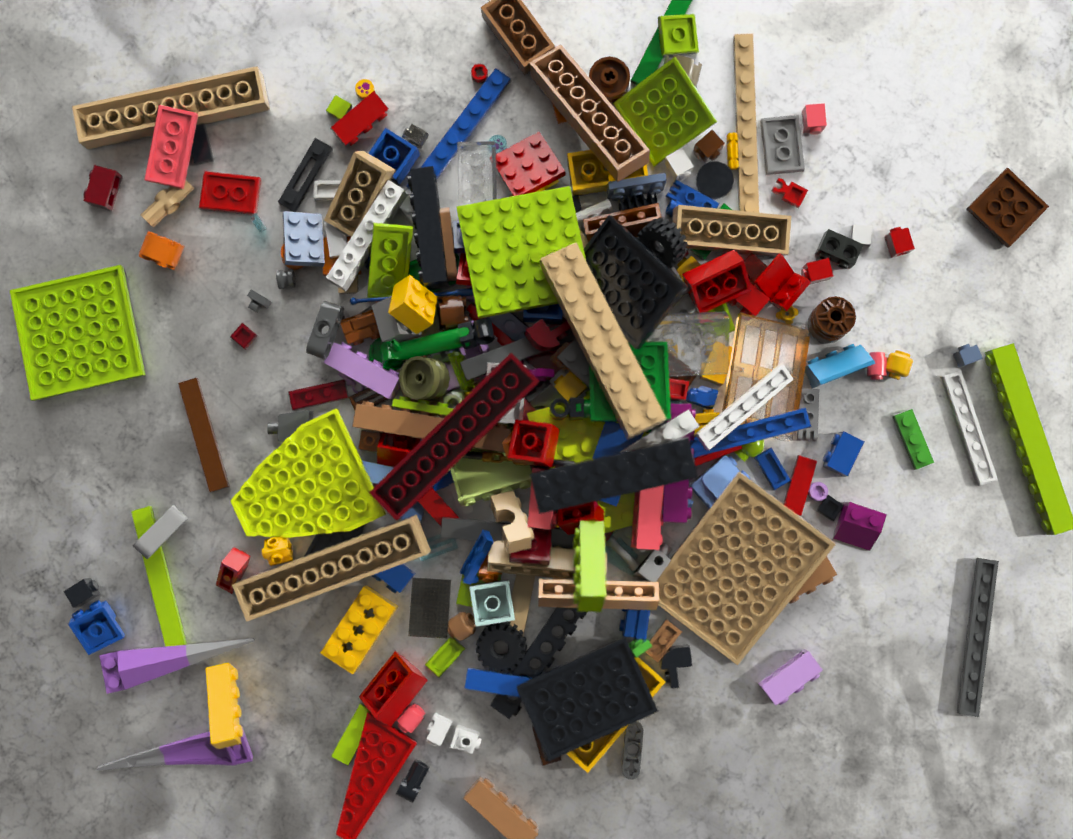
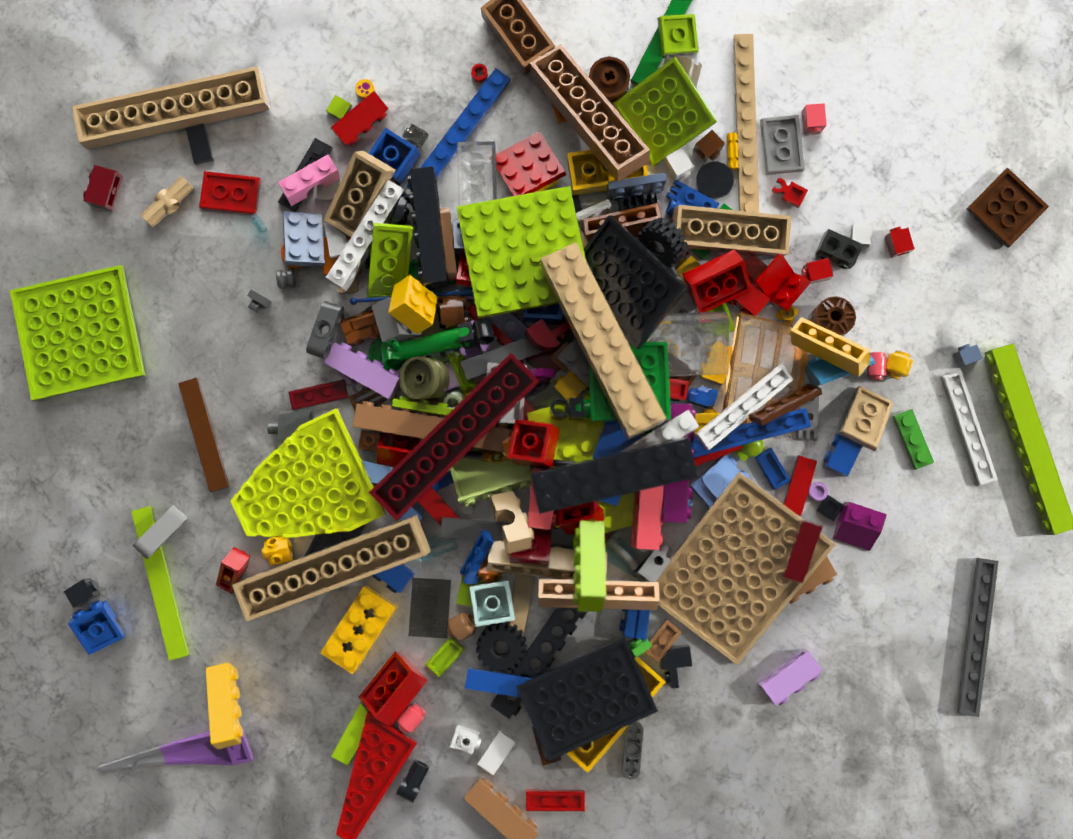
medium lavender plate [99,638,255,694] -> none
orange brick [139,231,185,270] -> none
coral tile [144,105,198,189] -> none
dark red tile [230,323,258,350] -> none
white brick [426,712,453,746] -> none
clear light blue tile [488,135,507,155] -> none
none -> bright pink arch [278,155,341,206]
none -> black tile [393,195,410,225]
none -> white tile [478,730,516,775]
none -> red tile [526,790,585,811]
none -> reddish brown tile [749,384,822,426]
none -> dark red tile [783,520,822,583]
none -> yellow brick [790,317,870,377]
none -> tan tile [839,386,894,451]

